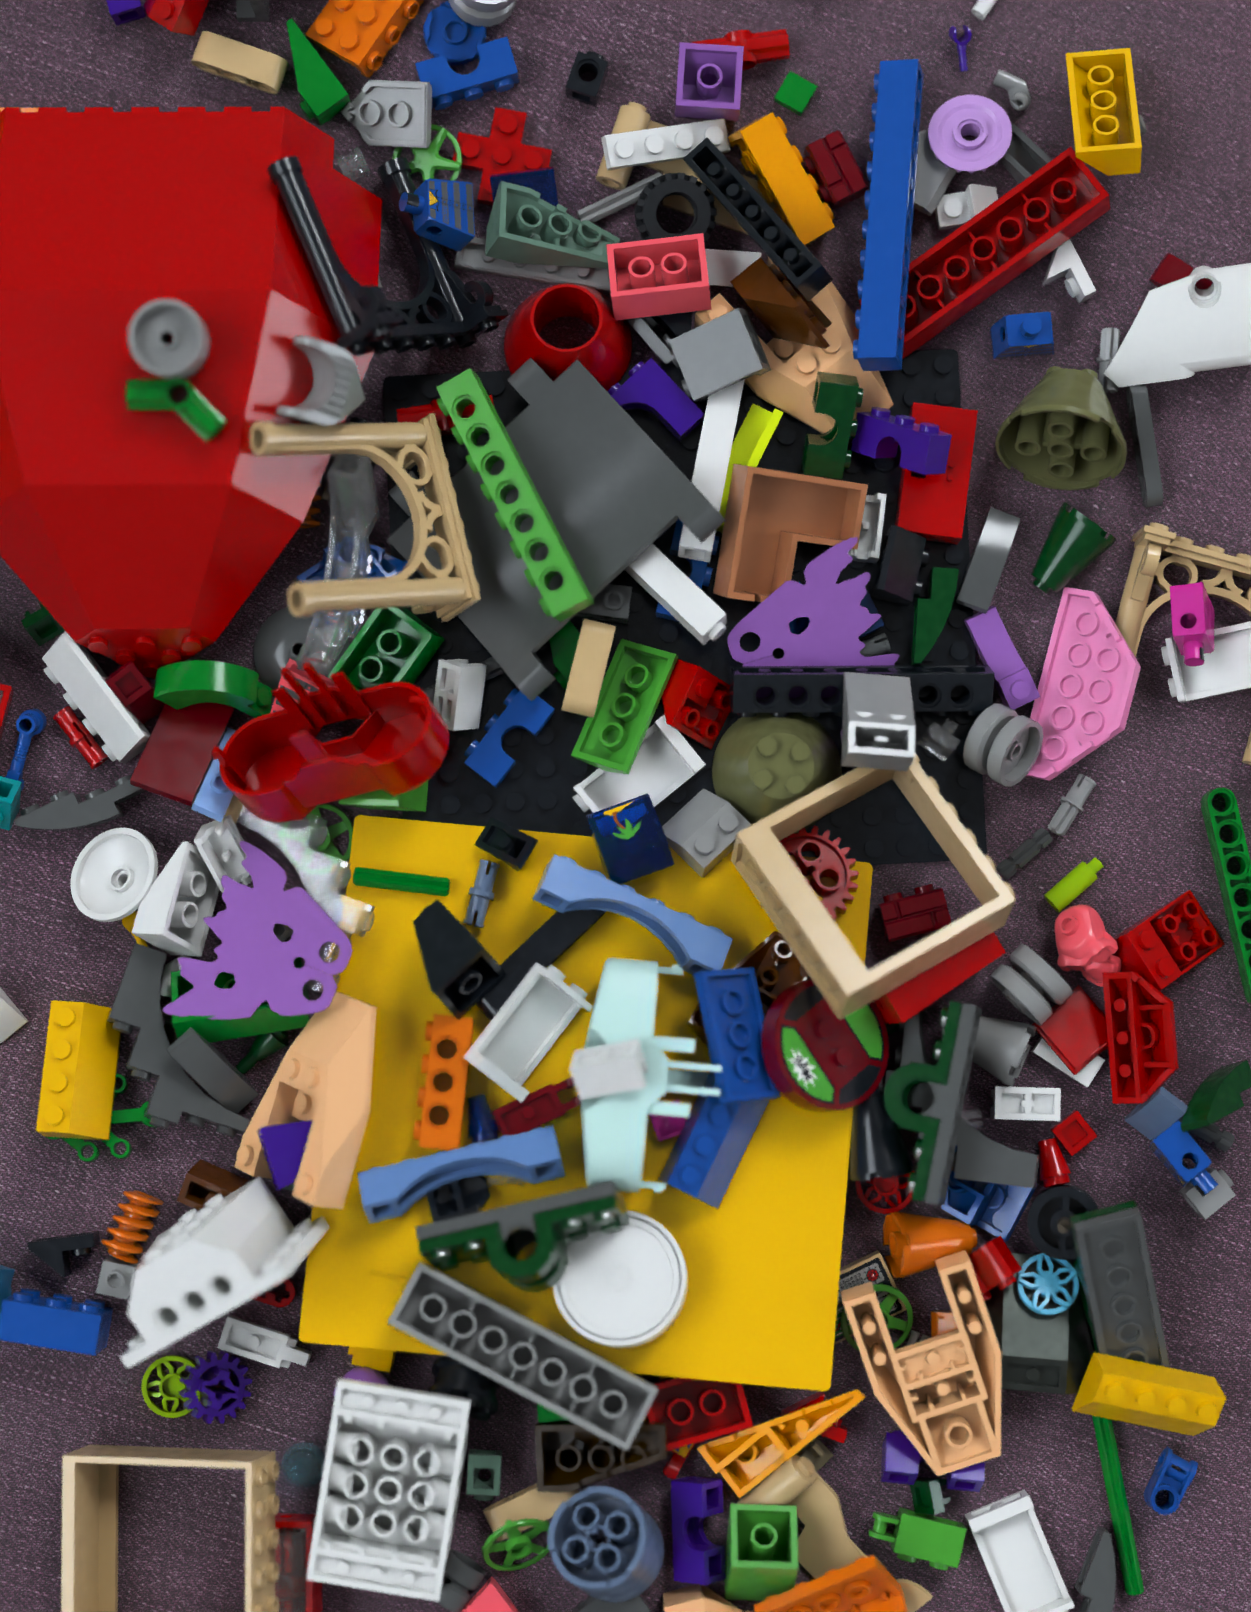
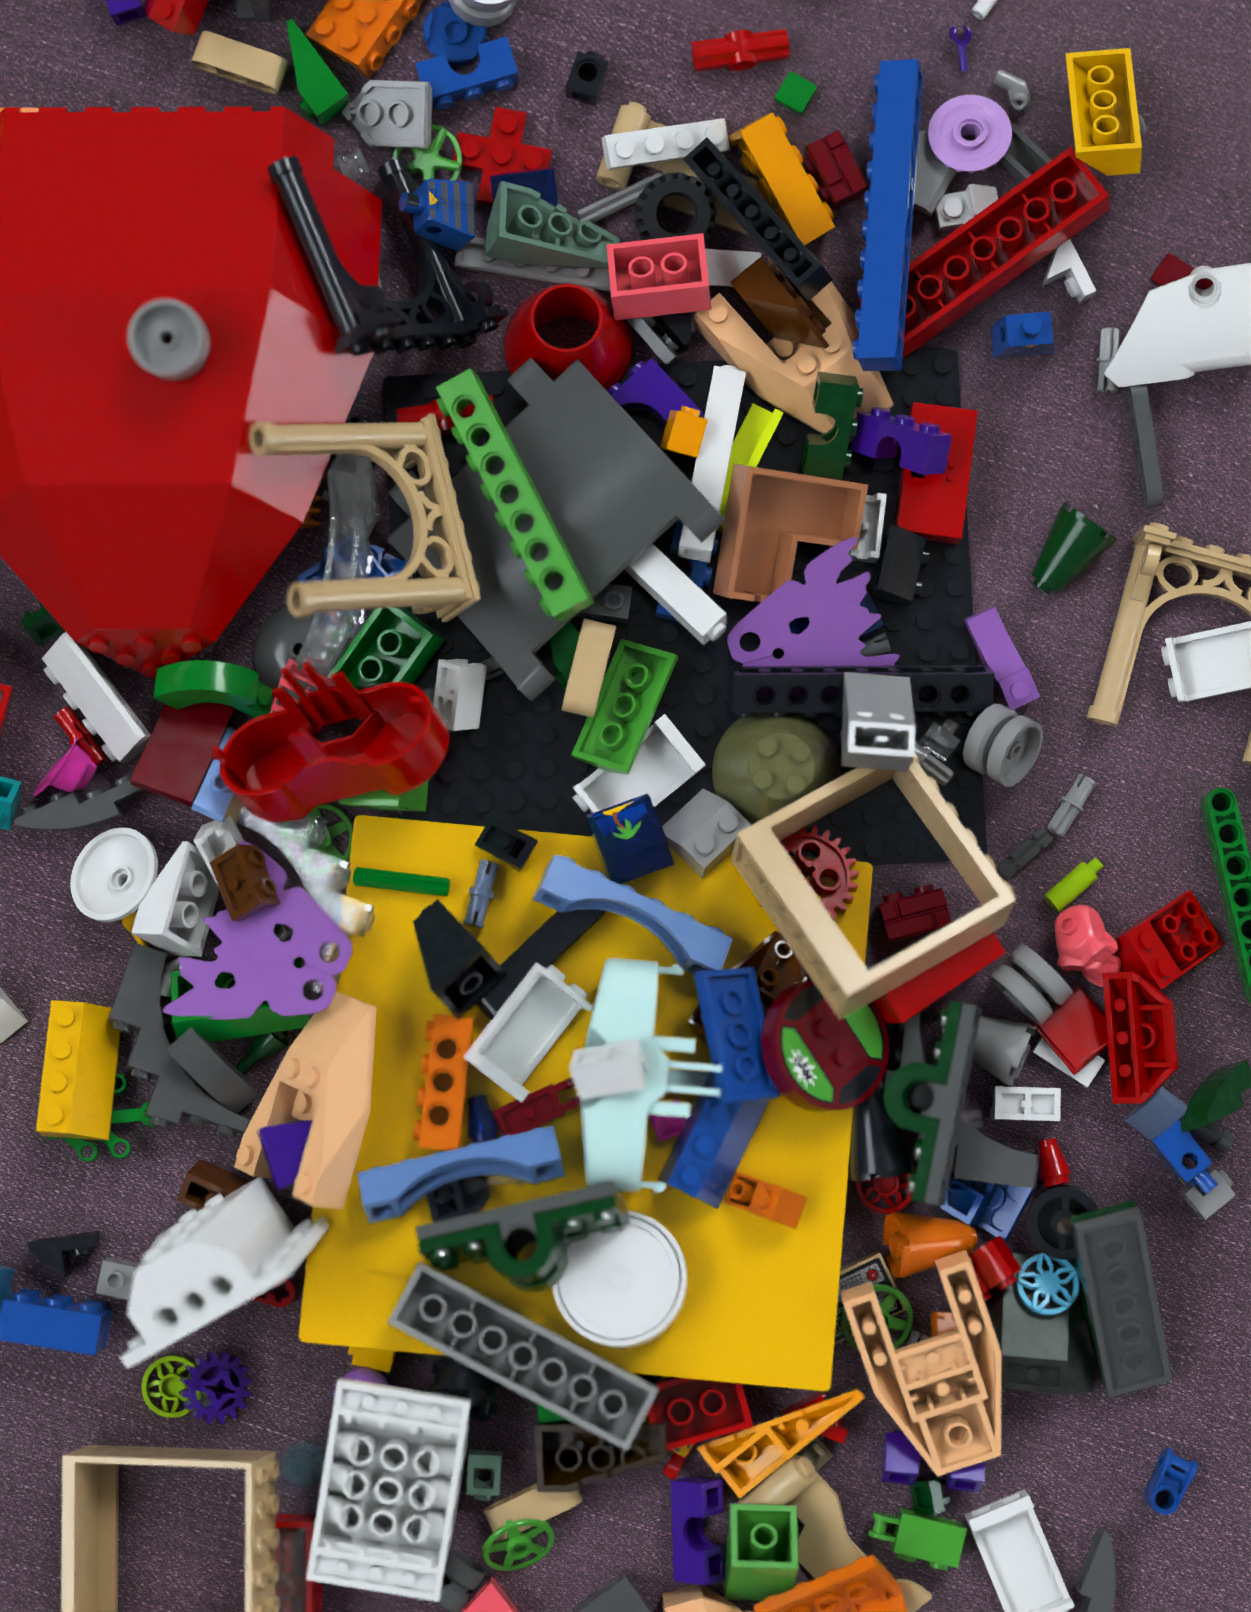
blue brick [5,709,47,791] -> none
orange piece [101,1190,164,1264] -> none
dark red slope [105,660,165,724] -> none
green piece [126,378,228,442] -> none
white hinge [217,1315,312,1368] -> none
light grey animal [276,336,366,425] -> none
blue arch [464,688,555,789] -> none
sand blue brick [548,1486,664,1603] -> none
red slope [662,659,731,749] -> none
panel [669,308,771,402] -> none
medium lavender slope [675,42,744,121] -> none
dark green slope [911,567,959,665] -> none
dark grey slope [956,507,1021,614] -> none
olive cone [995,366,1127,490] -> none
bright pink plate [1026,587,1141,781] -> none
red plate [1050,1110,1097,1156] -> none
yellow slope [1072,1352,1227,1436] -> none
green axle [1092,1416,1144,1596] -> none
dark pink torso [1170,582,1214,667] -> none
none -> dark pink piece [33,737,97,797]
none -> reddish brown bracket [210,844,280,922]
none -> light orange brick [660,406,708,458]
none -> orange slope [724,1171,807,1229]
none -> light grey axle [915,742,954,785]

